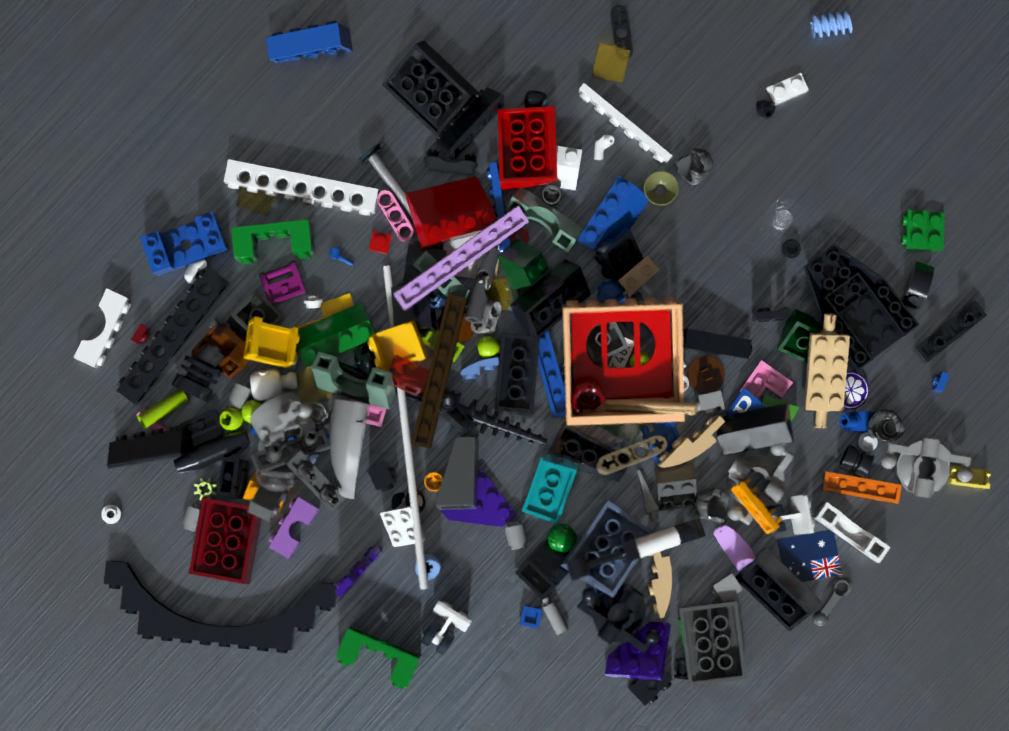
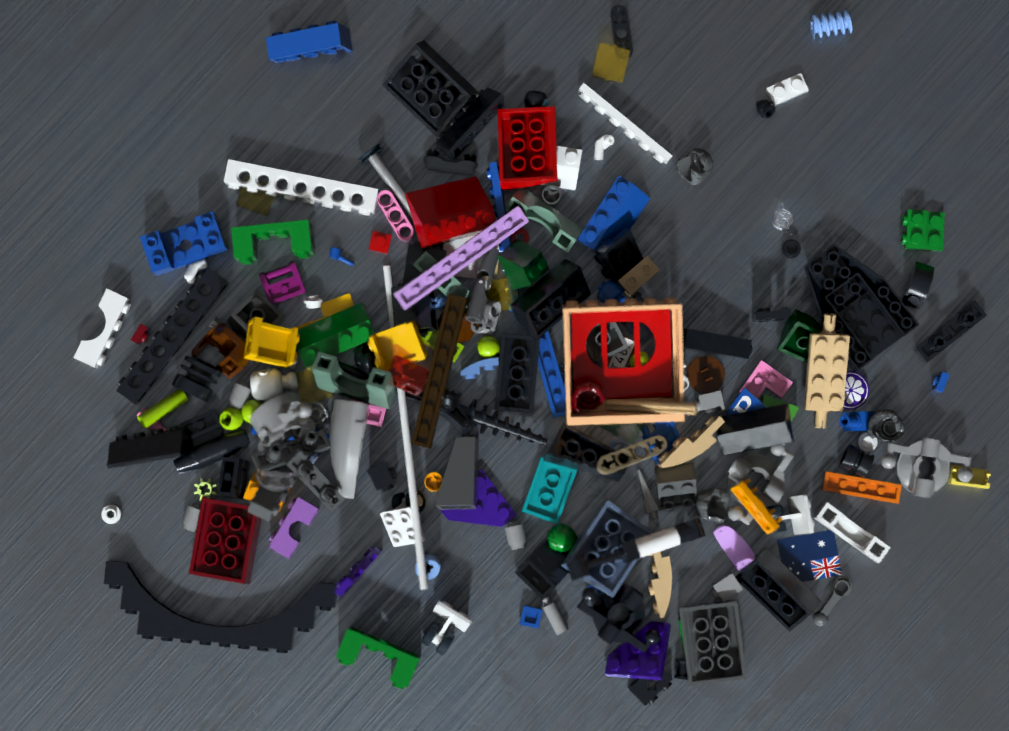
olive piece [644,171,679,206] -> none

